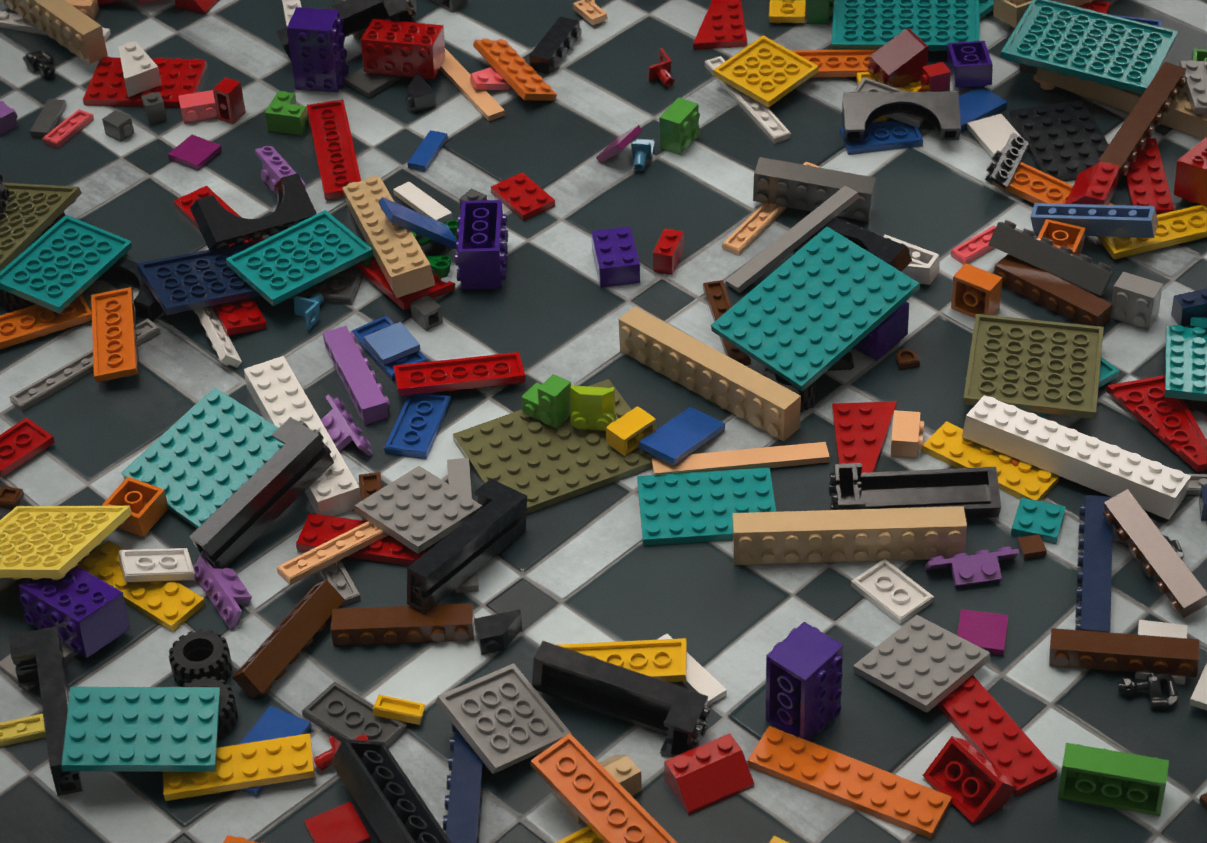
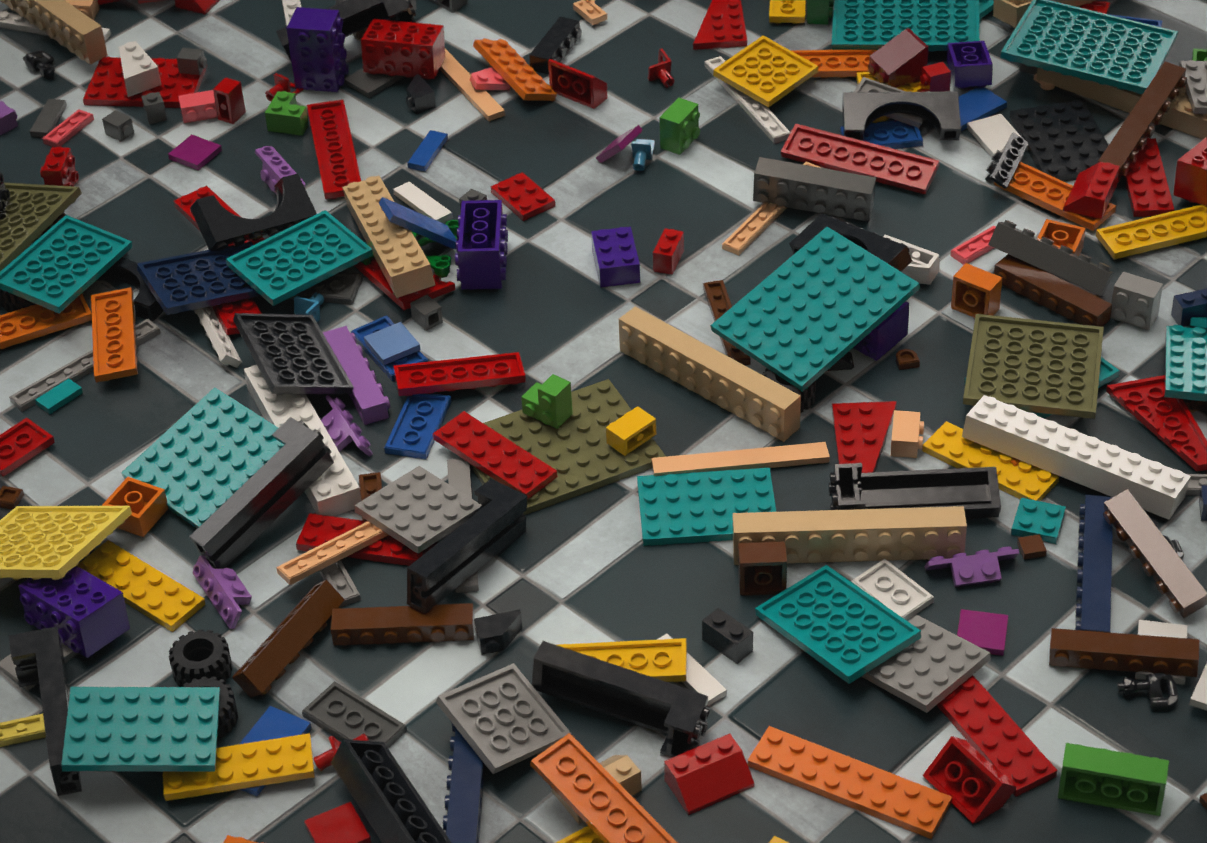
white tile [118,548,195,582] -> none
yellow tile [372,695,426,725] -> none
lime slope [570,385,616,431] -> none
blue tile [638,407,726,465] -> none
light grey tile [725,186,860,293] -> none
dark purple brick [765,622,844,741] -> none
medium blue brick [1030,203,1158,238] -> none
none -> teal tile [35,378,83,414]
none -> red brick [40,147,79,187]
none -> dark grey brick [176,48,207,75]
none -> black plate [233,313,354,395]
none -> red bracket [265,73,303,102]
none -> red plate [433,411,558,500]
none -> red slope [548,59,607,109]
none -> black brick [702,608,753,664]
none -> reddish brown brick [738,541,787,596]
none -> teal plate [755,565,921,684]
none -> red plate [781,124,940,194]

